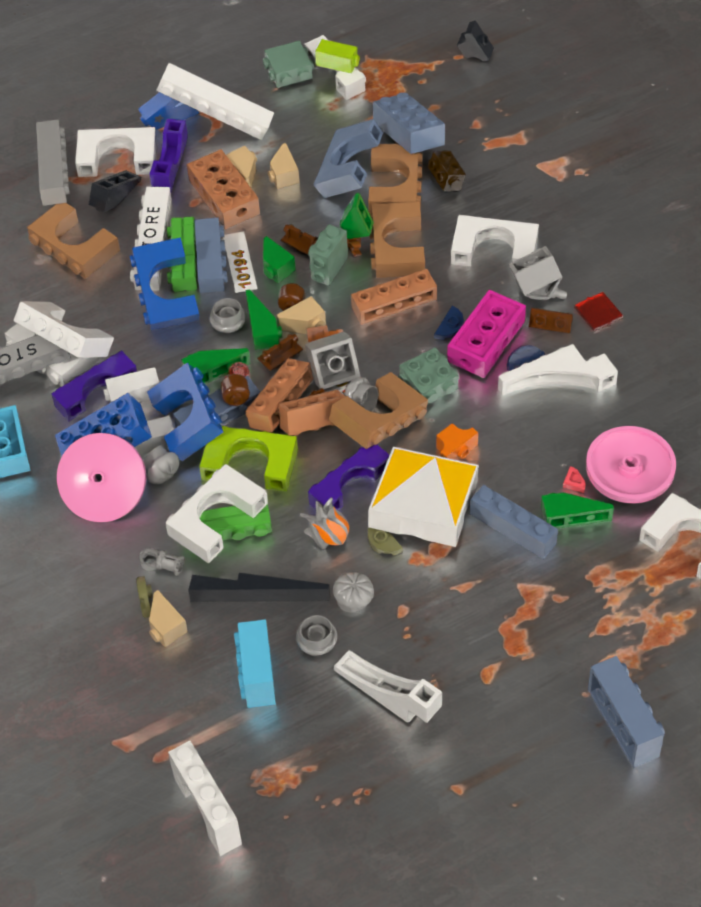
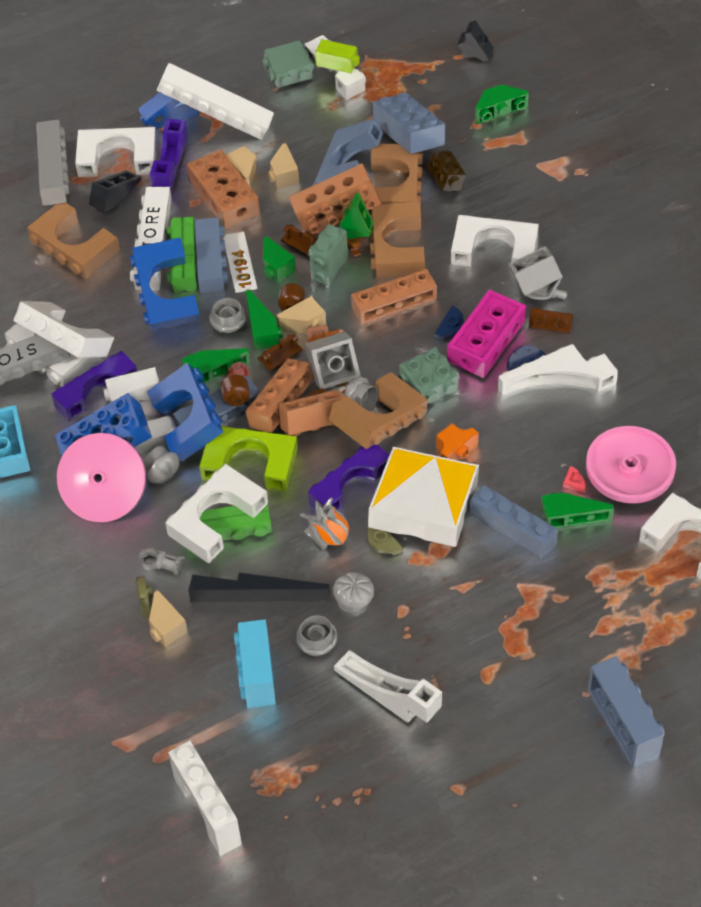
clear red piece [574,292,623,332] -> none
none -> nougat brick [289,163,381,236]
none -> green slope [475,84,529,124]

